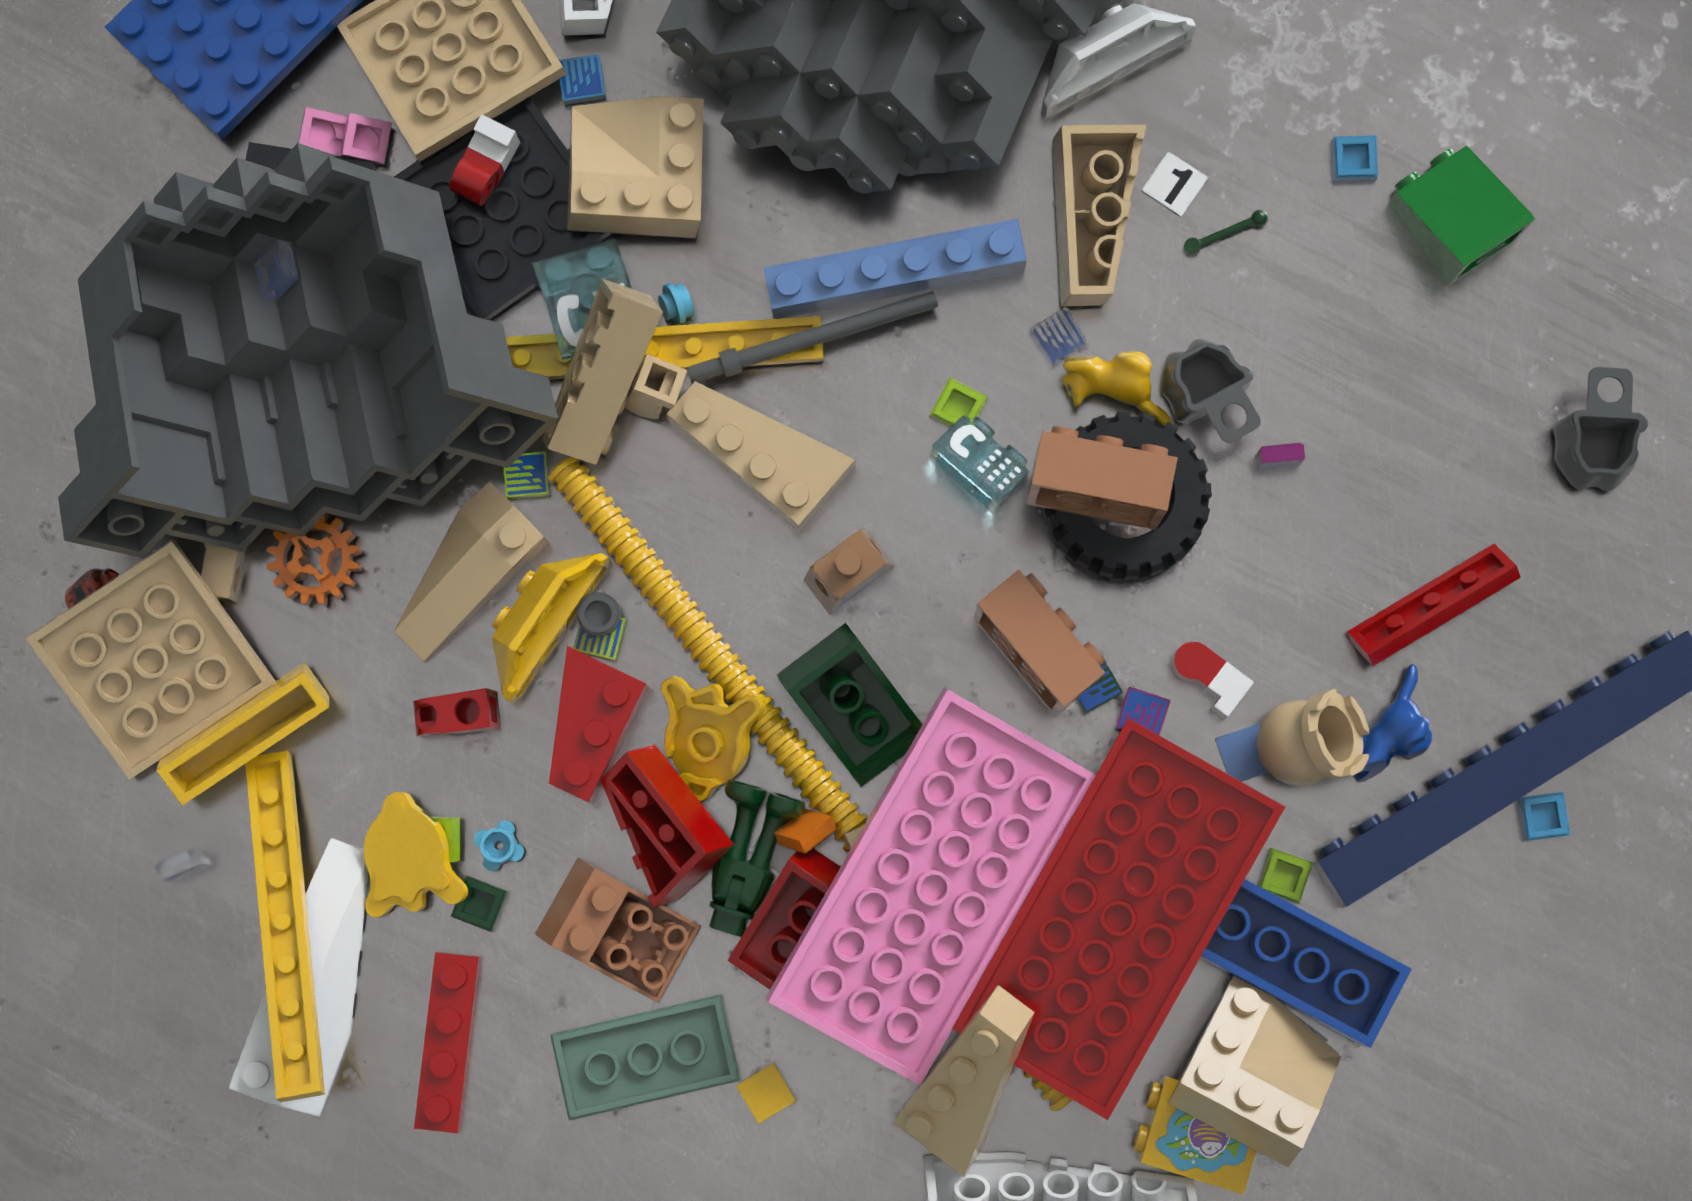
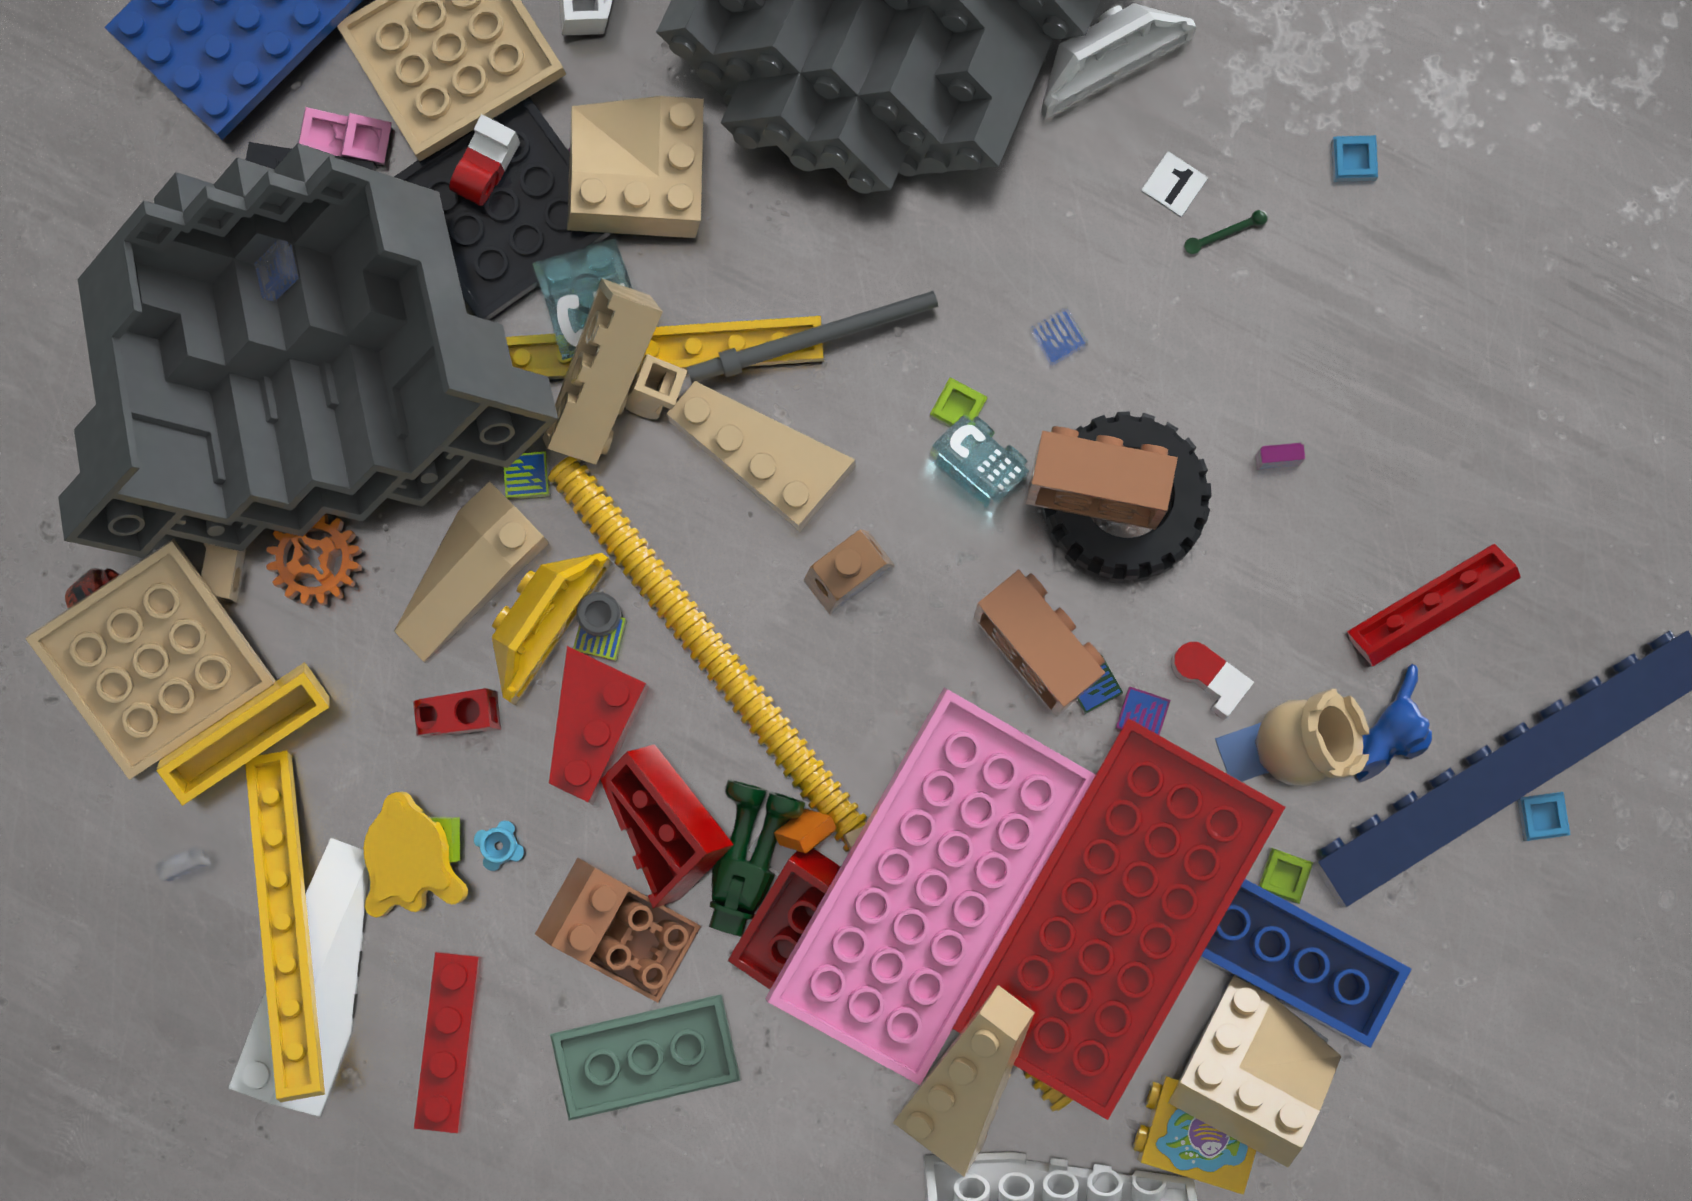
dark green tile [450,876,509,932] -> none
tile [559,54,606,105] -> none
medium azure plate [658,283,694,325] -> none
yellow tile [661,676,766,802] -> none
yellow tile [736,1063,797,1124] -> none
medium blue brick [764,219,1027,319] -> none
dark green slope [777,623,923,787] -> none
tan wedge [1052,125,1146,306] -> none
yellow animal [1062,351,1173,426] -> none
dark grey piece [1162,339,1261,443] -> none
green slope [1389,145,1535,285] -> none
dark grey piece [1554,367,1648,491] -> none

